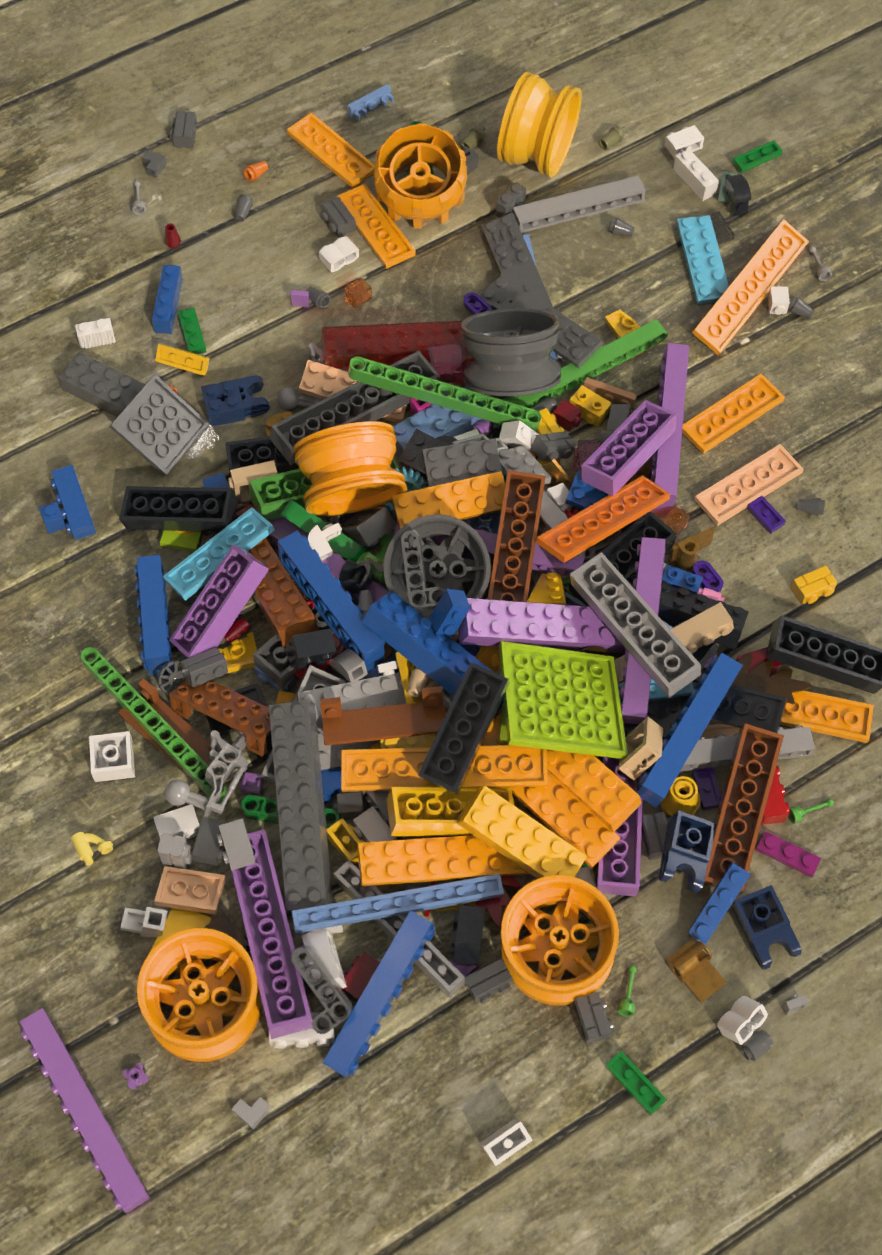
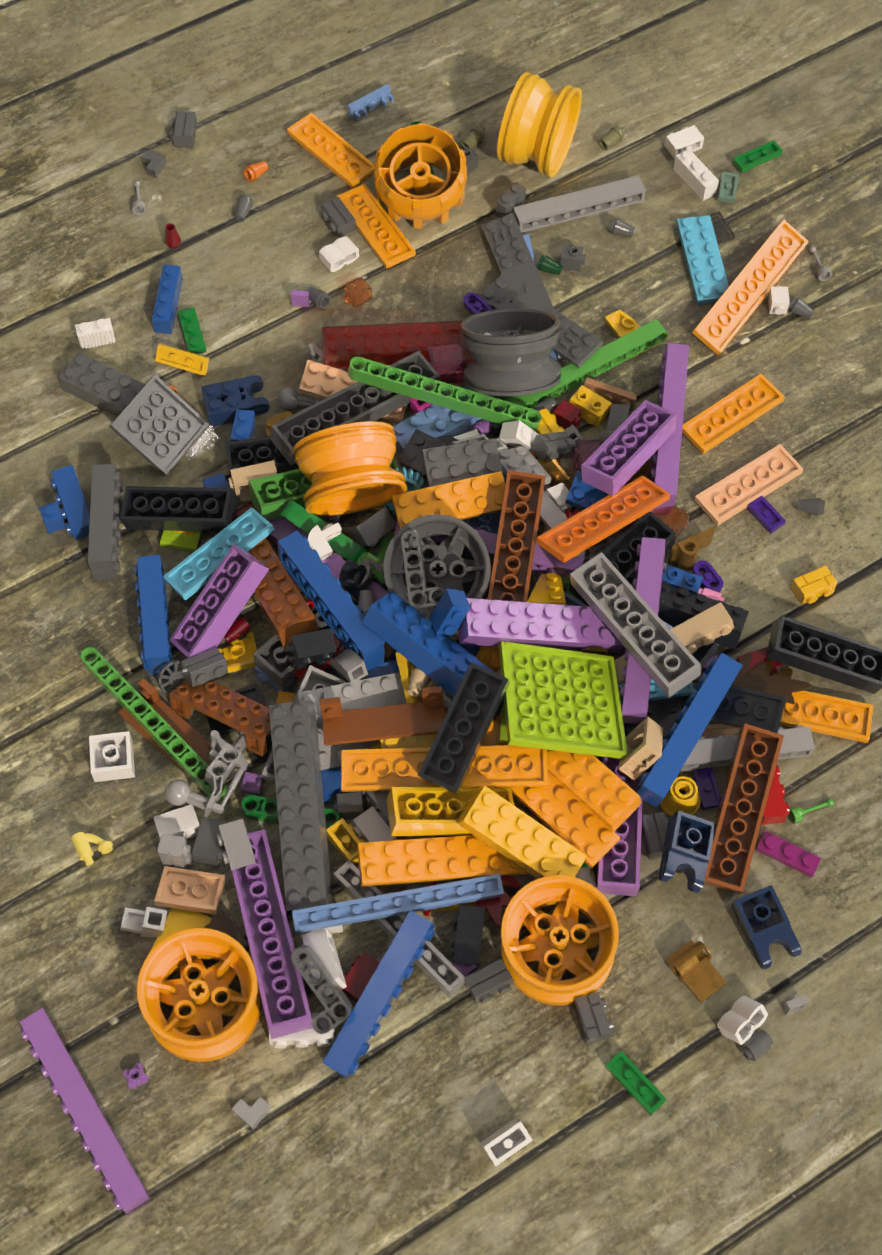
white plate [376,660,399,676] -> none
bright green hinge [617,965,637,1016] -> none
blue plate [687,862,751,944] -> none
black brick [725,174,752,216] -> none
none -> dark grey brick [88,464,124,580]
none -> blue brick [230,409,256,441]
none -> dark green cone [537,255,563,275]
none -> dark grey brick [560,244,586,271]
none -> light grey piece [564,425,586,451]

